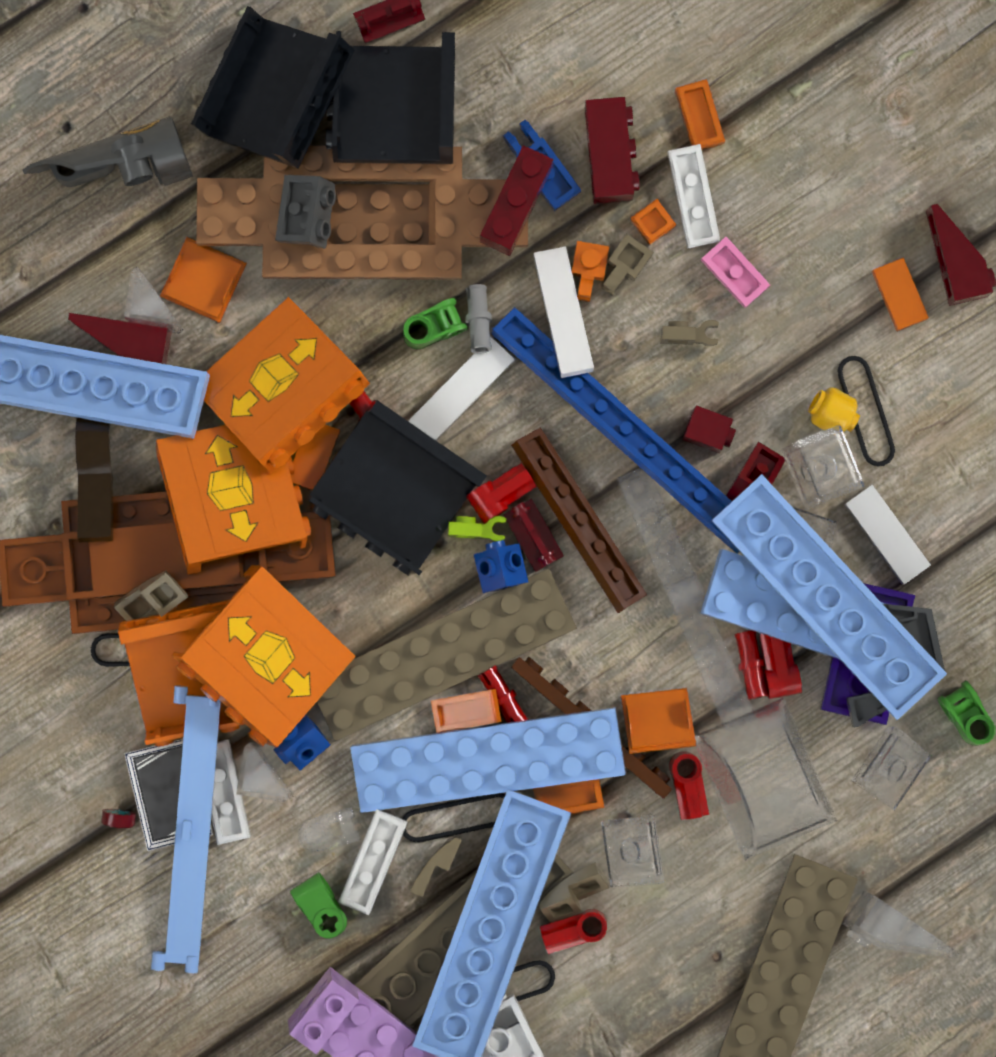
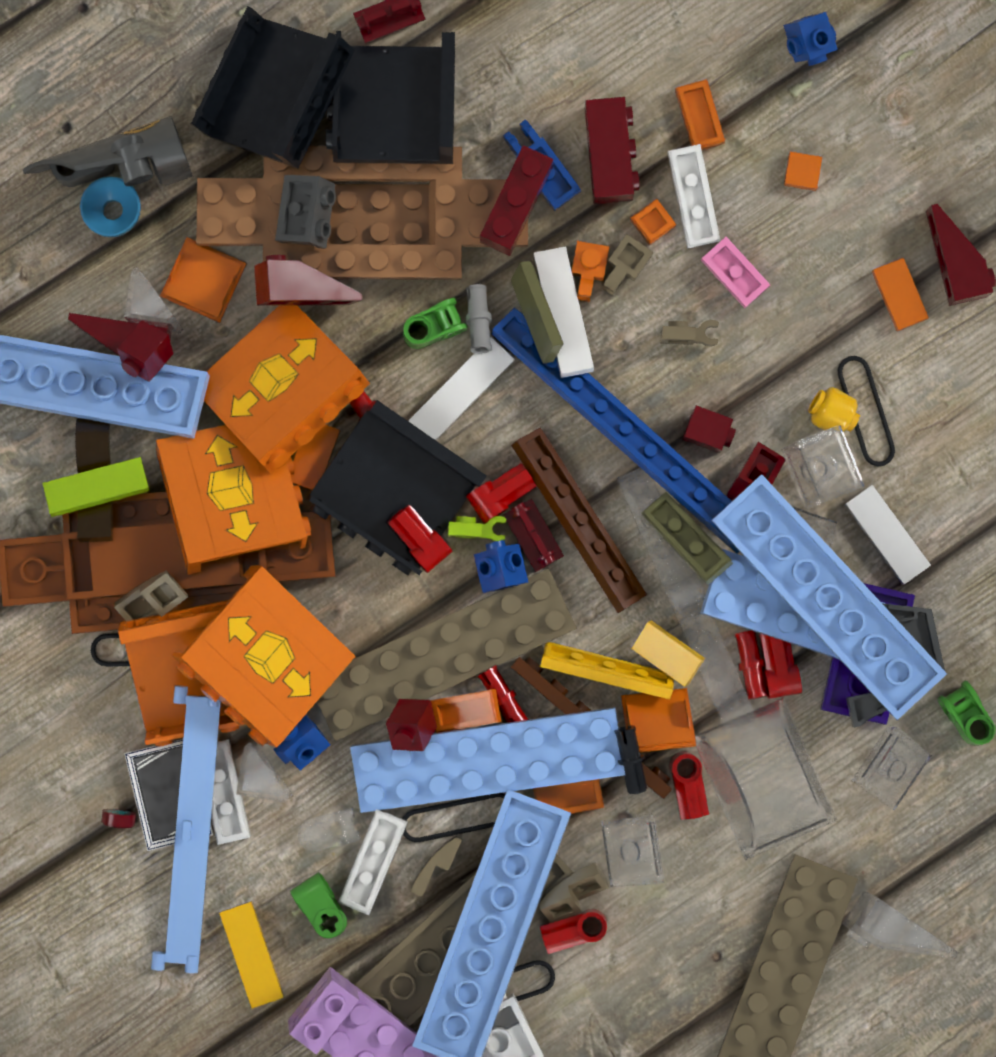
none -> lime tile [42,457,150,517]
none -> dark azure piece [80,177,141,237]
none -> dark red brick [117,320,174,382]
none -> yellow tile [219,901,284,1009]
none -> slope [254,255,362,306]
none -> dark red brick [386,699,437,751]
none -> red piece [387,504,453,573]
none -> olive tile [511,261,564,364]
none -> yellow tile [540,642,674,700]
none -> black axle [614,725,647,794]
none -> yellow tile [631,620,705,687]
none -> olive tile [641,492,733,585]
none -> blue brick [783,12,838,66]
none -> orange tile [784,151,822,191]

